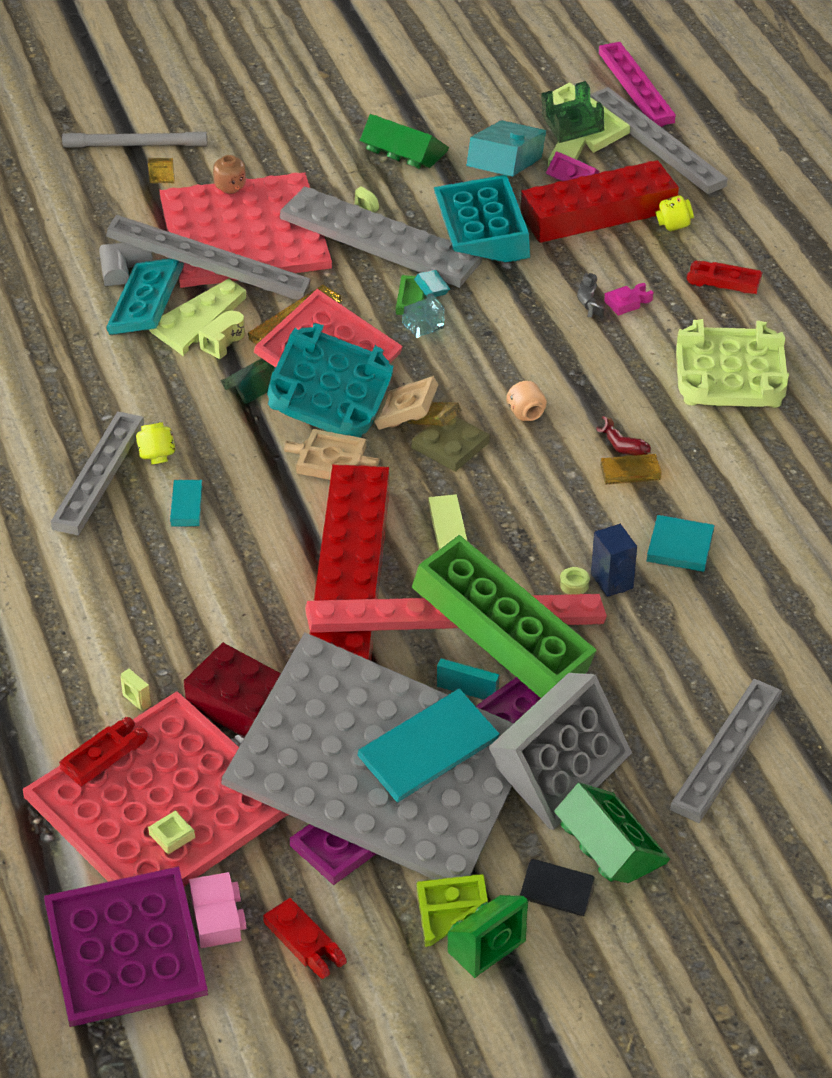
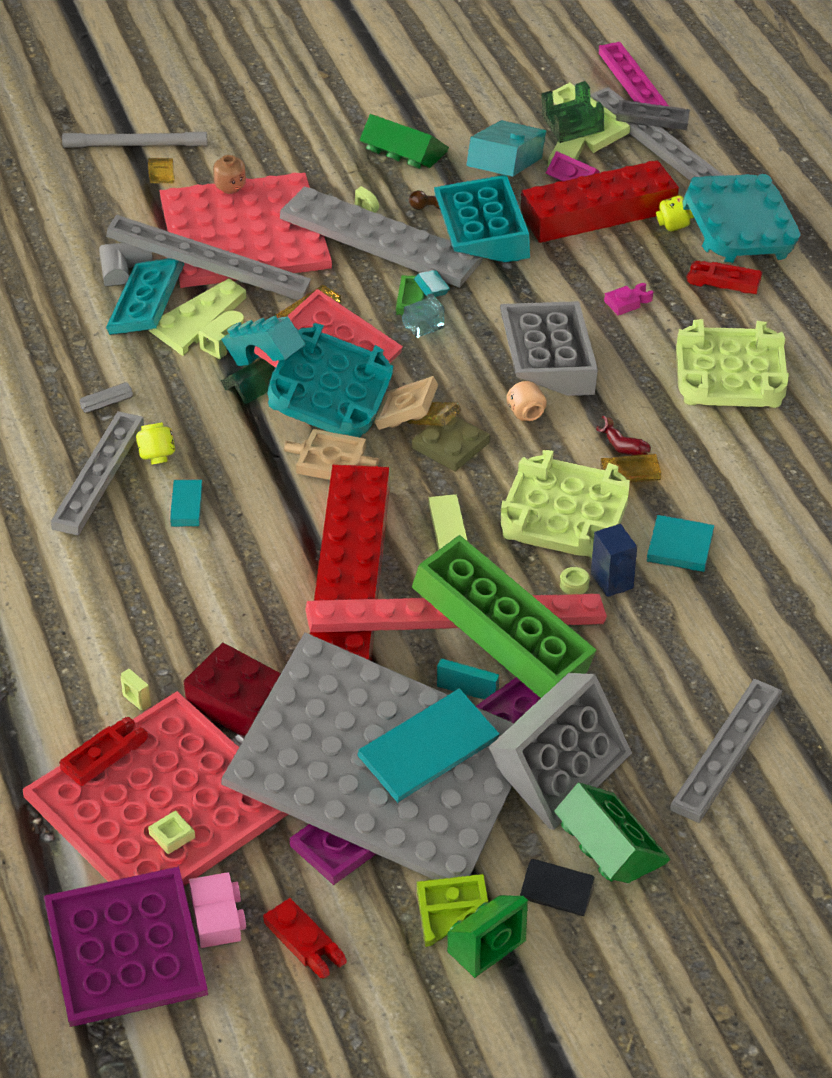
dark grey arm [577,273,605,318] -> none
none -> light grey axle [80,382,133,413]
none -> teal arch [221,316,305,366]
none -> reddish brown arm [409,190,440,210]
none -> light grey slope [500,301,598,396]
none -> yellowish green plate [501,450,630,558]
none -> flat silver tile [616,100,690,130]
none -> teal plate [682,174,801,263]

